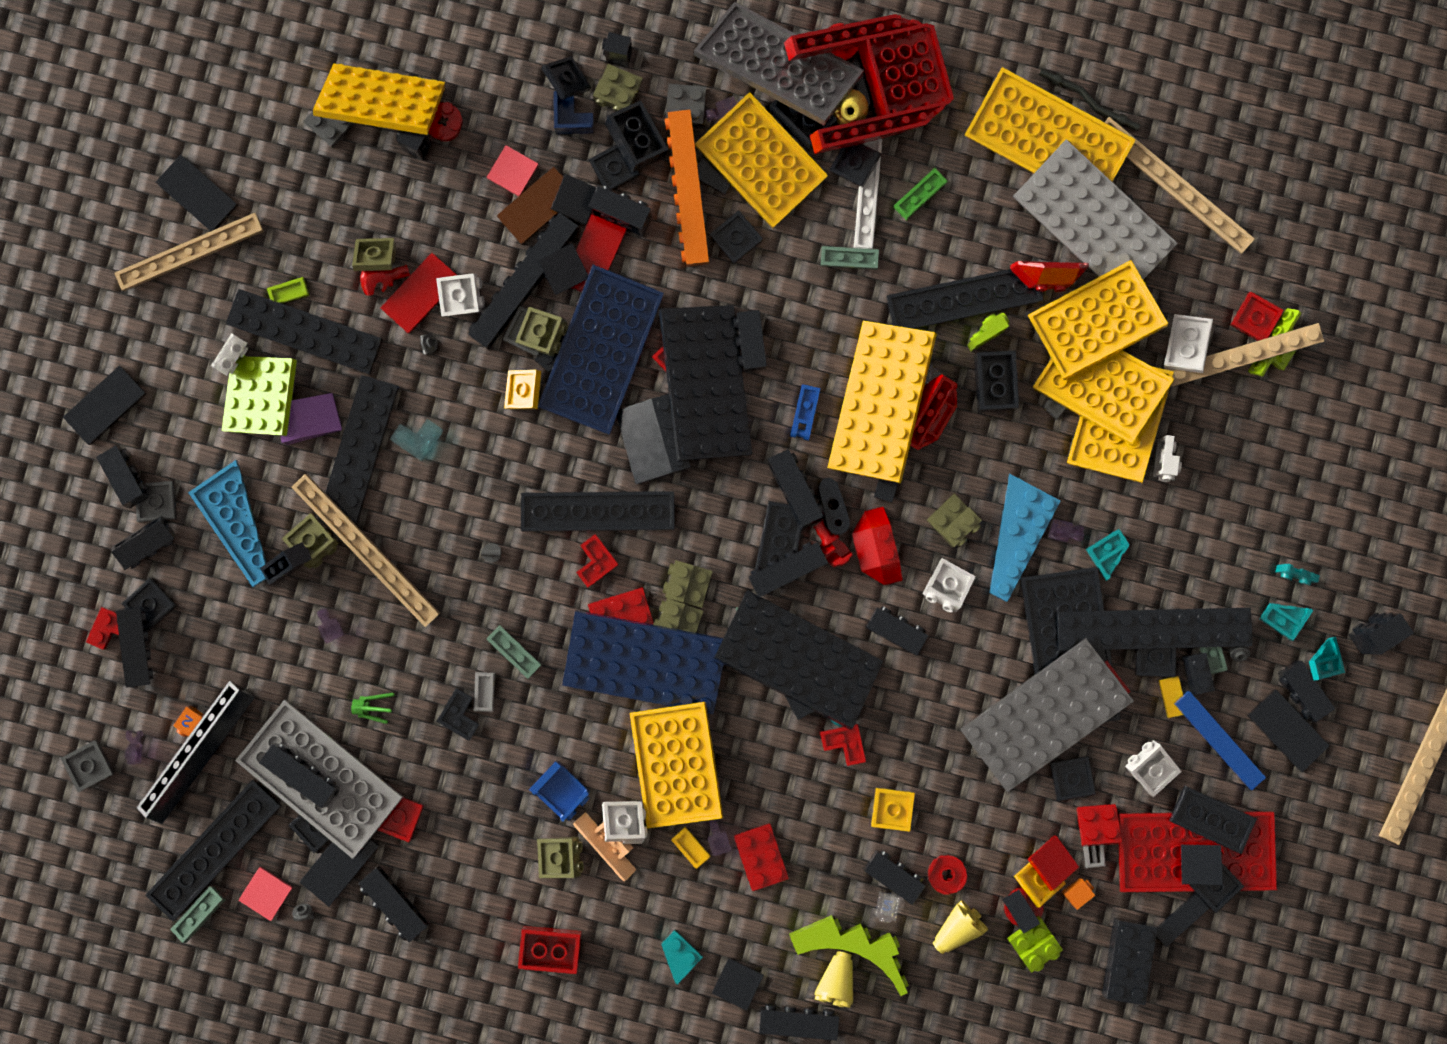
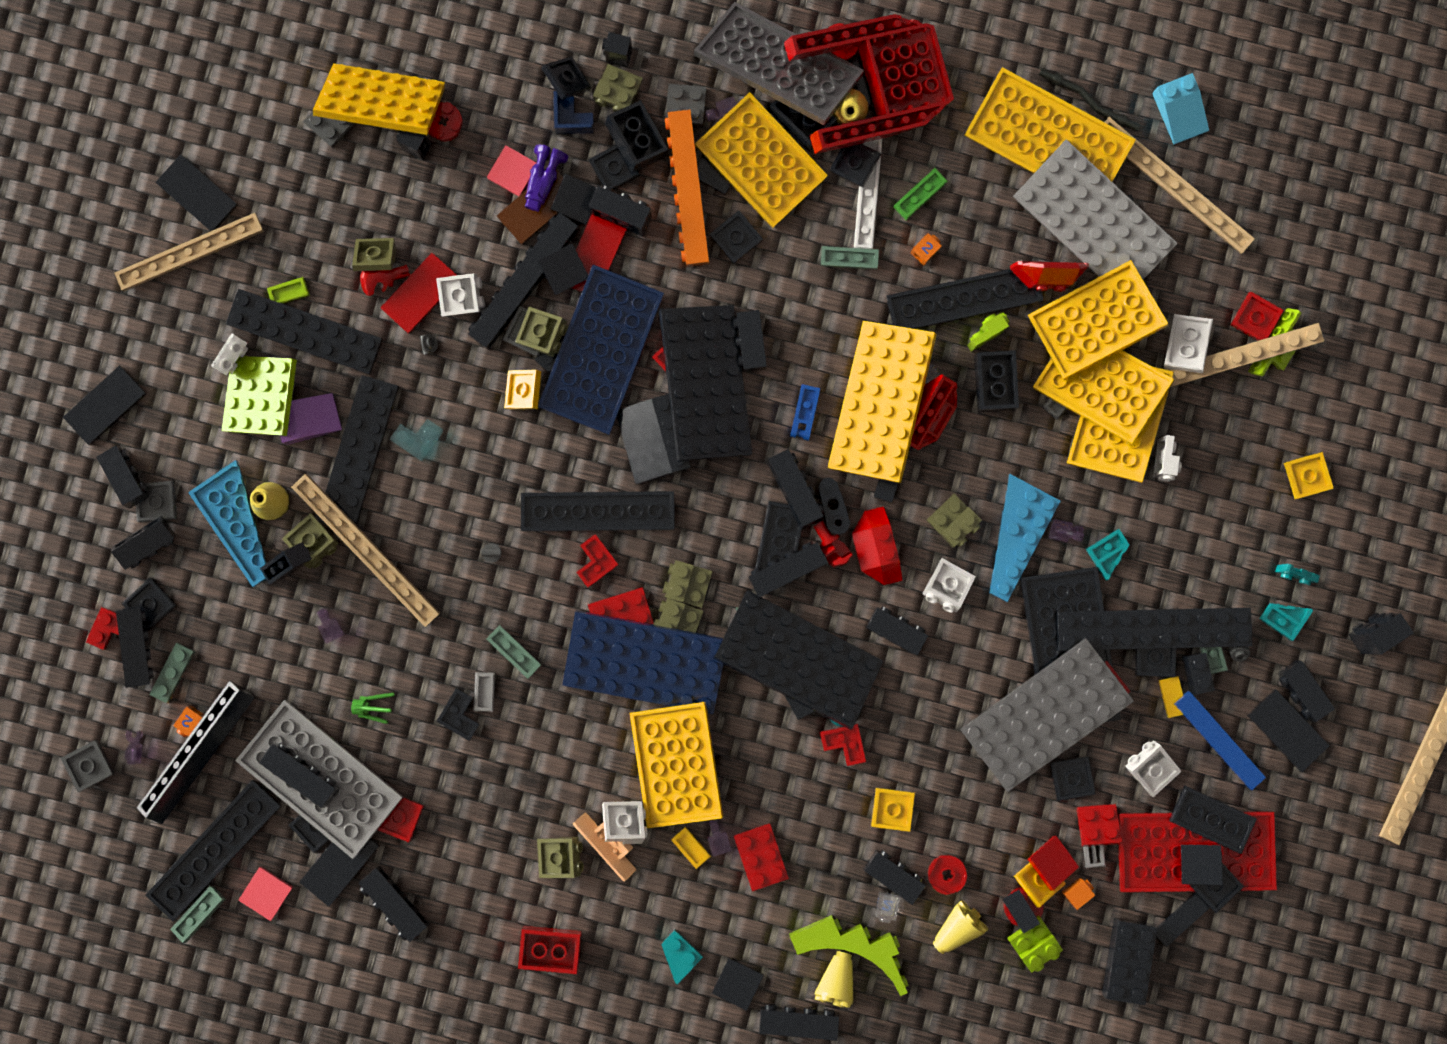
dark grey plate [292,904,314,921] -> none
blue panel [529,760,590,822] -> none
teal wing [1309,637,1345,680] -> none
none -> sand green plate [149,643,195,703]
none -> light yellow cone [250,482,289,520]
none -> dark purple piece [525,144,569,212]
none -> orange brick [910,233,942,266]
none -> medium azure slope [1152,73,1209,145]
none -> yellow plate [1284,452,1334,499]

